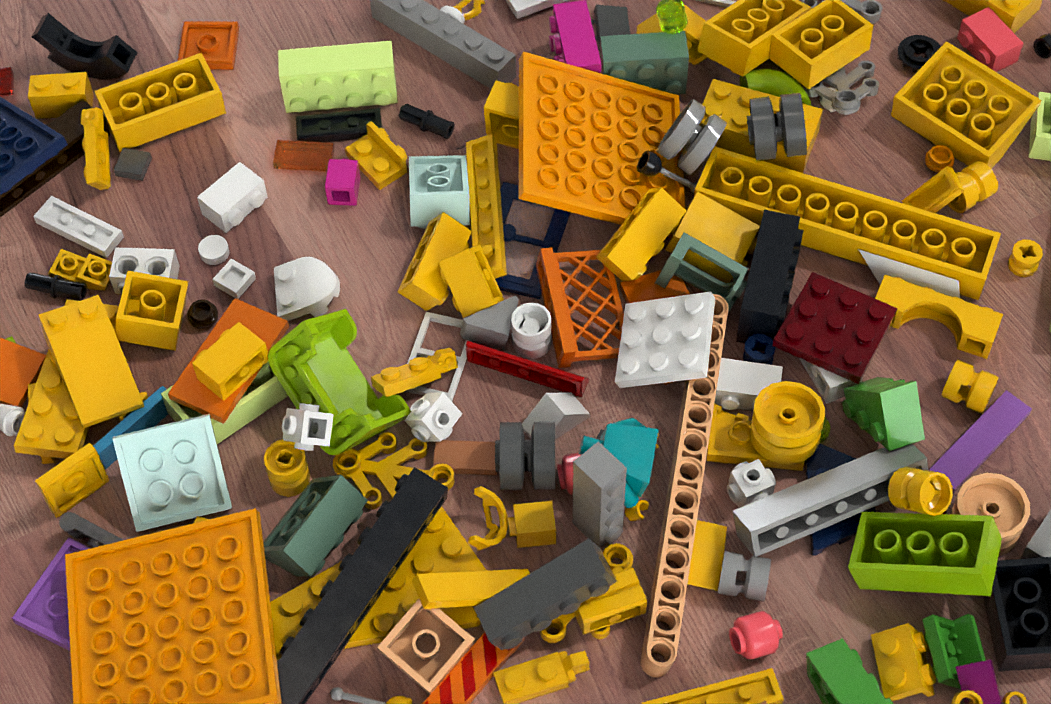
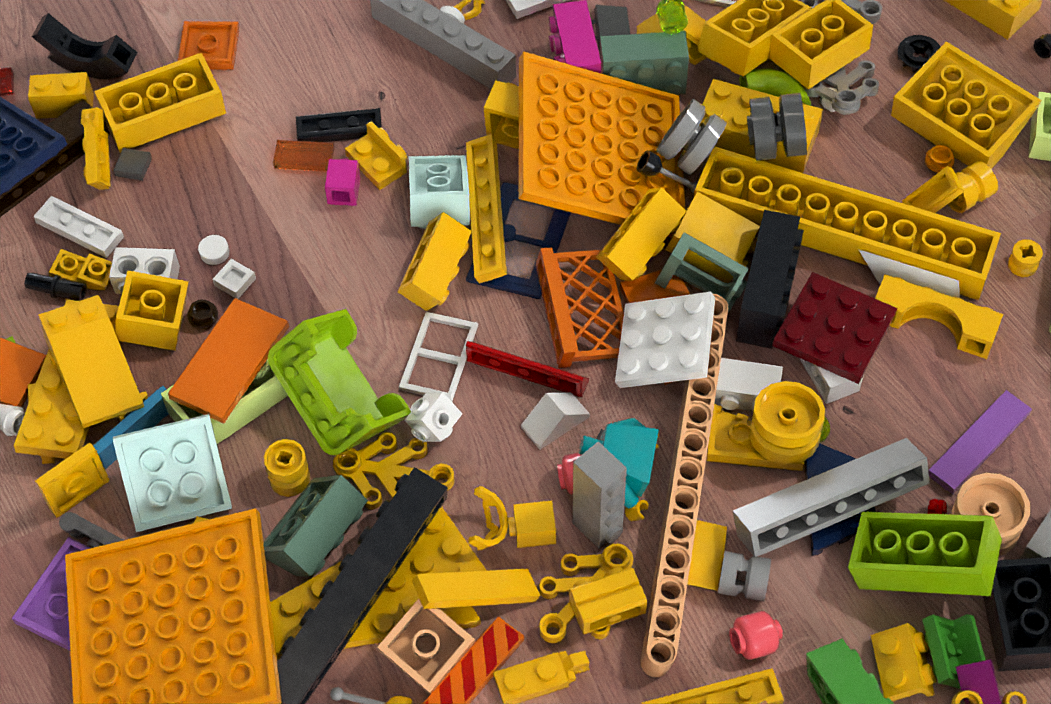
yellow brick [192,322,268,401] -> none
white brick [197,162,268,233] -> none
white slope [274,257,340,321] -> none
yellowish green brick [278,41,398,113] -> none
white brick [282,403,334,451] -> none
yellow hinge [371,348,458,397] -> none
black axle [399,104,455,139] -> none
nougat tile [433,440,497,475] -> none
yellow brick [439,244,504,318] -> none
light grey slope [460,295,519,350] -> none
dark grey brick [474,538,617,650] -> none
dark grey wheel [495,422,555,490] -> none
white wheel [511,303,552,359] -> none
white brick [727,459,776,508] -> none
dark blue wheel [743,334,776,365] -> none
bright green wedge [842,377,925,451] -> none
yellow wheel [888,467,953,516] -> none
yellow wheel [941,359,999,414] -> none
coral brick [957,7,1023,72] -> none

